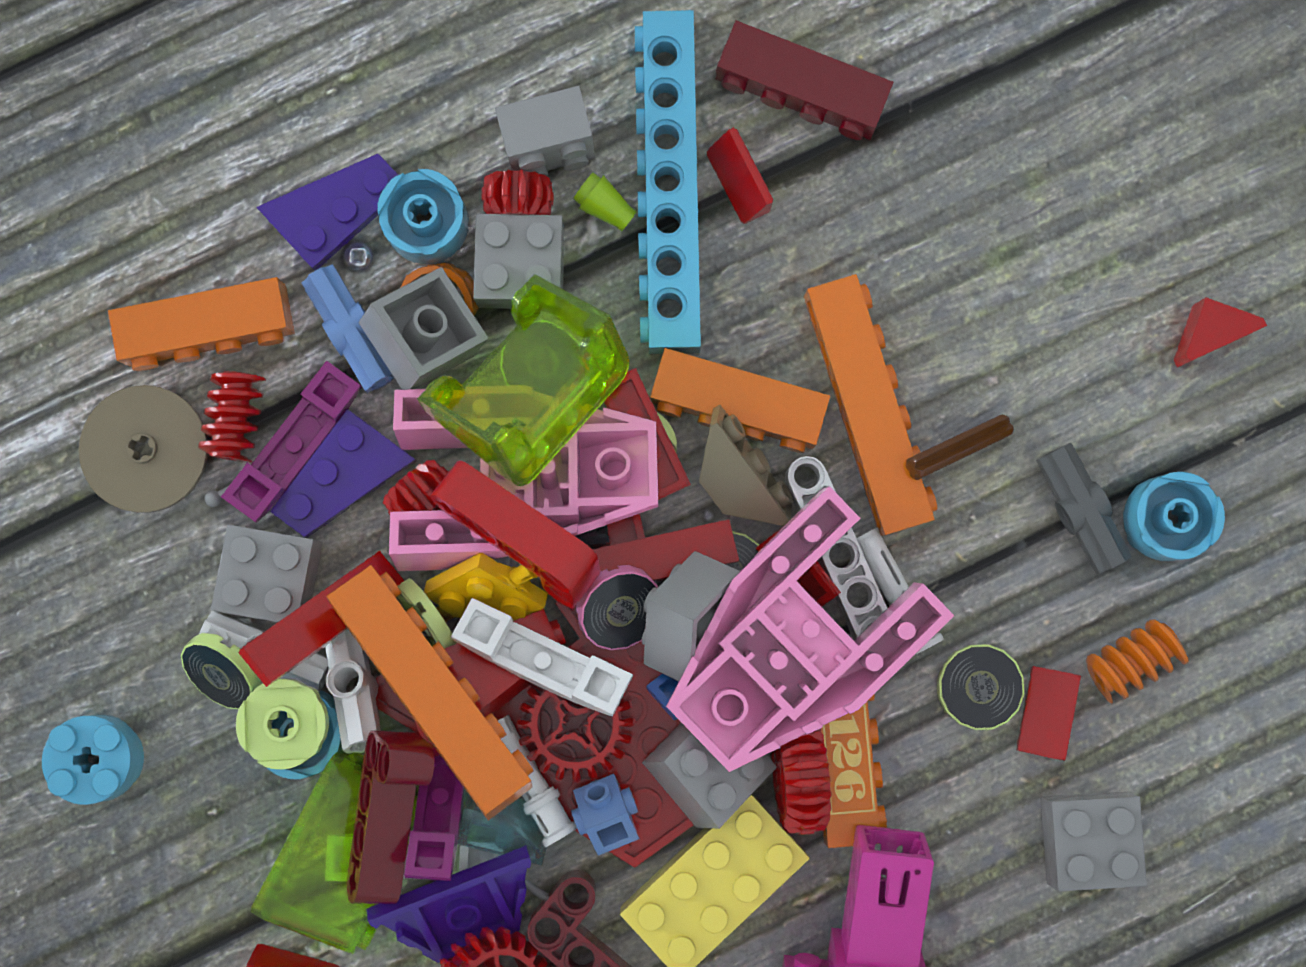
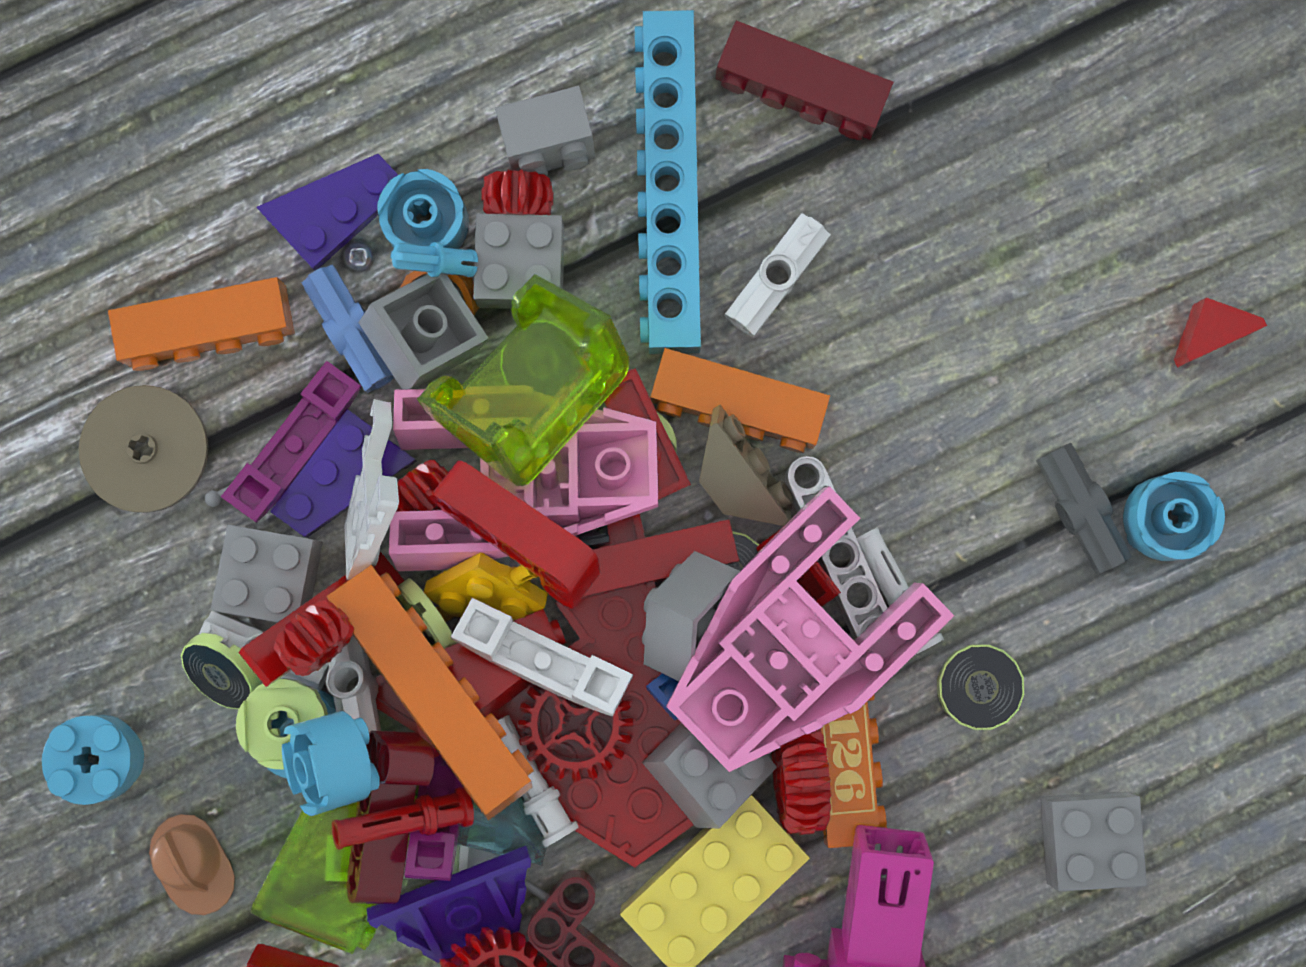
red piece [198,371,266,463] -> none
medium blue brick [571,774,639,856] -> none
lime cone [573,172,637,232] -> none
black tile [576,565,658,650] -> none
red slope [707,127,773,224] -> none
orange brick [804,274,938,536] -> none
reddish brown axle [906,414,1014,480] -> none
red slope [1016,666,1081,761] -> none
orange piece [1086,619,1189,704] -> none
none -> nougat piece [149,814,235,915]
none -> red gear [273,600,354,676]
none -> medium azure brick [282,711,380,816]
none -> red pin [331,786,474,850]
none -> white wing [344,399,399,580]
none -> medium azure axle [390,242,478,277]
none -> white piece [724,213,831,338]

